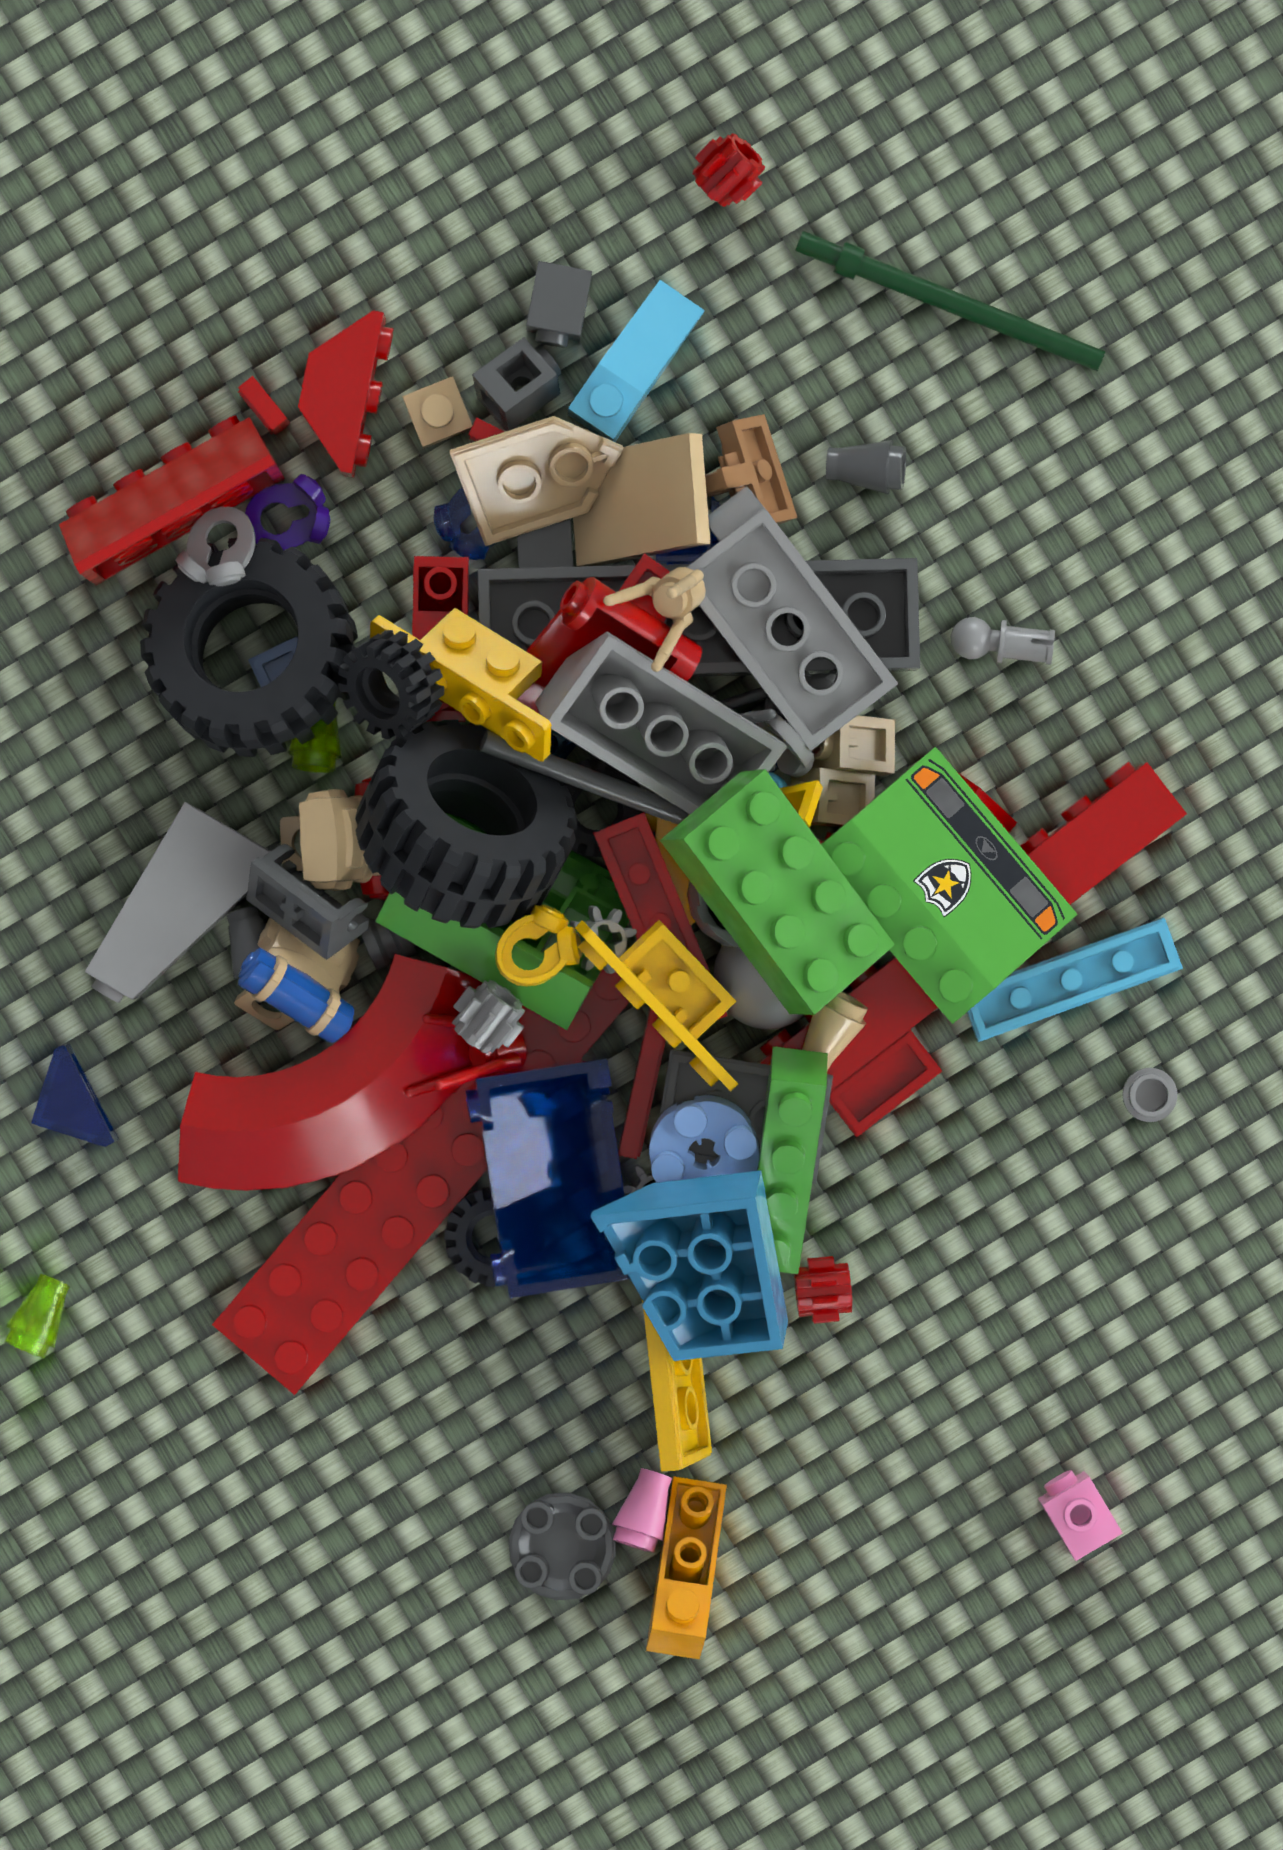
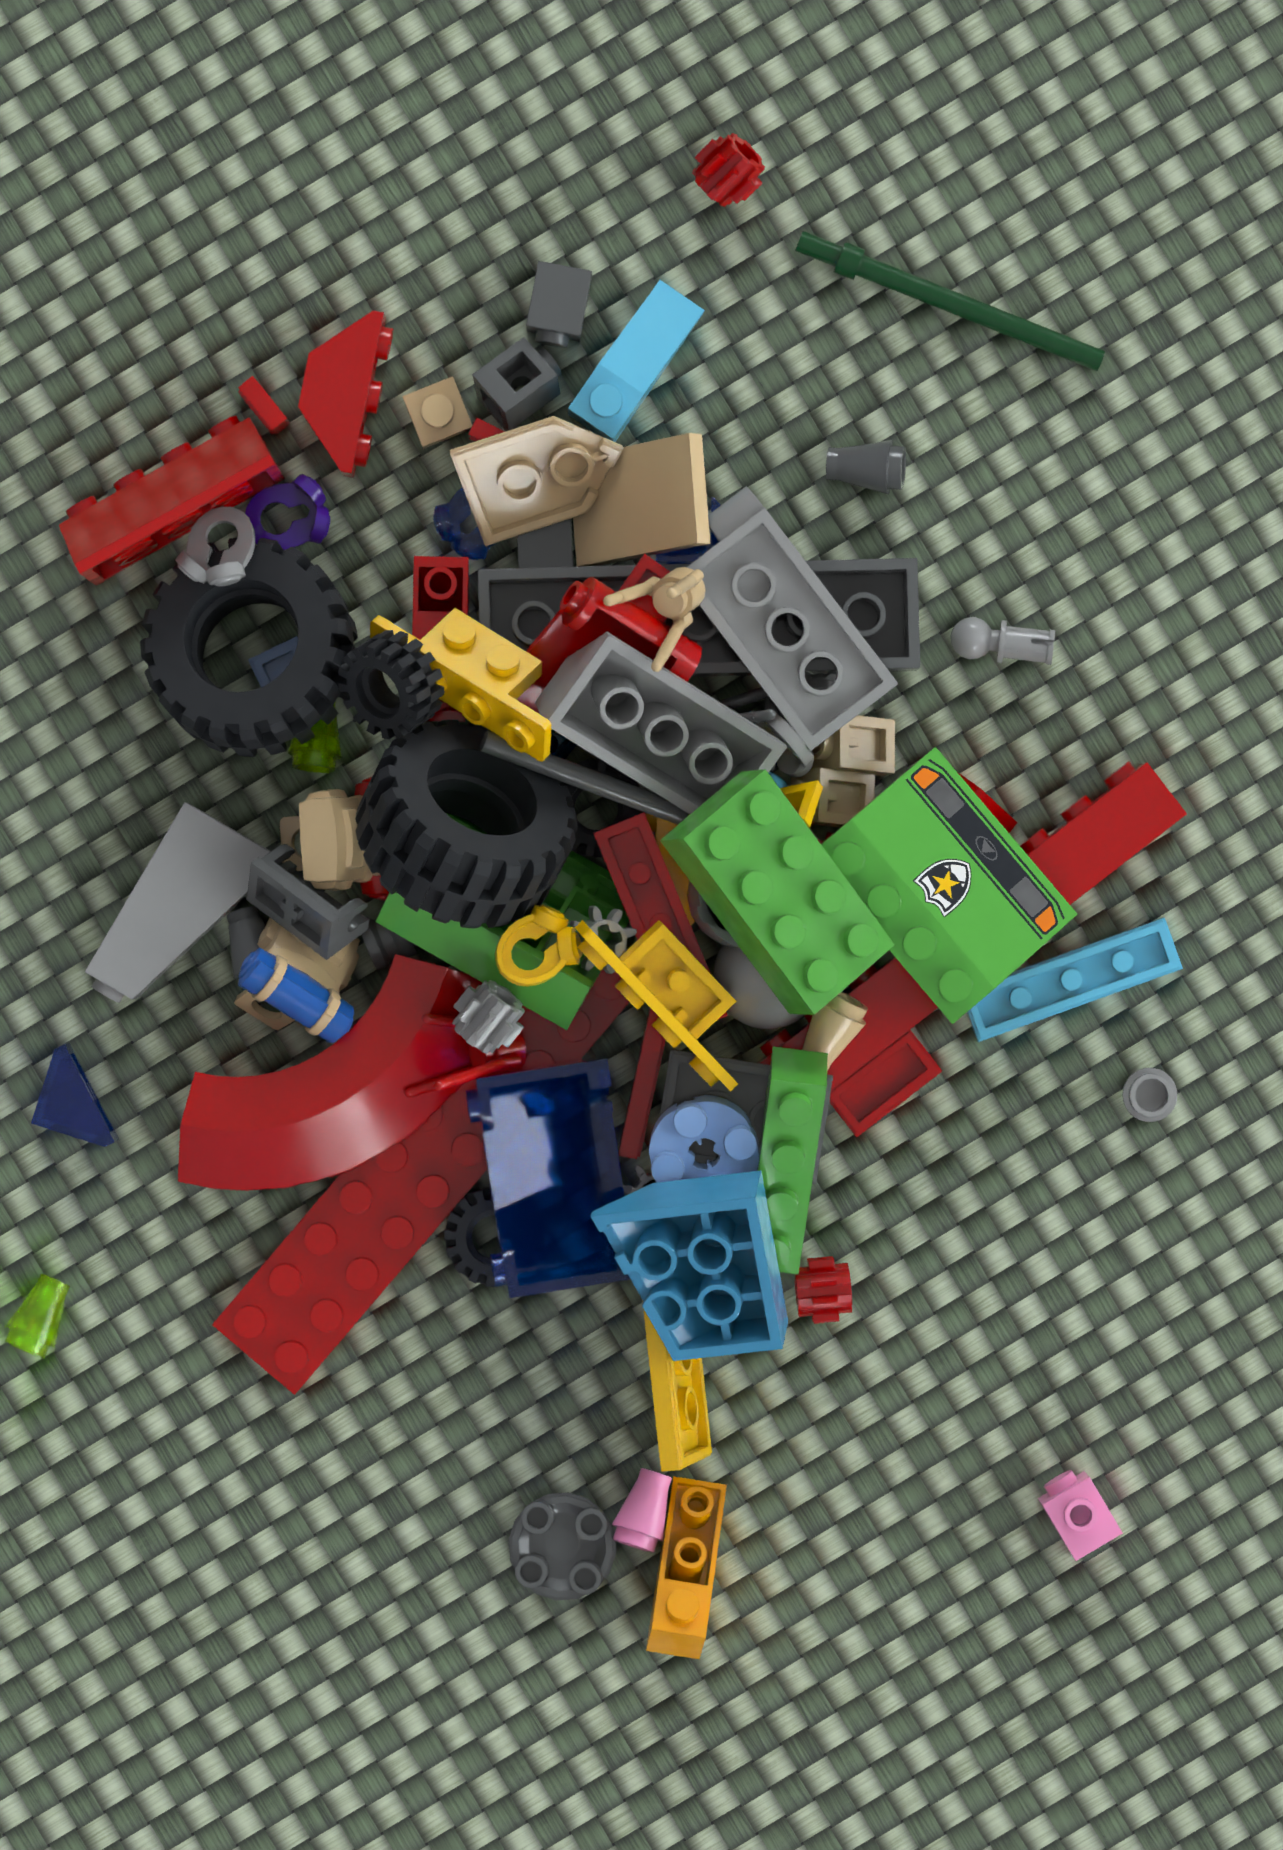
medium nougat hinge [705,414,798,525] -> none

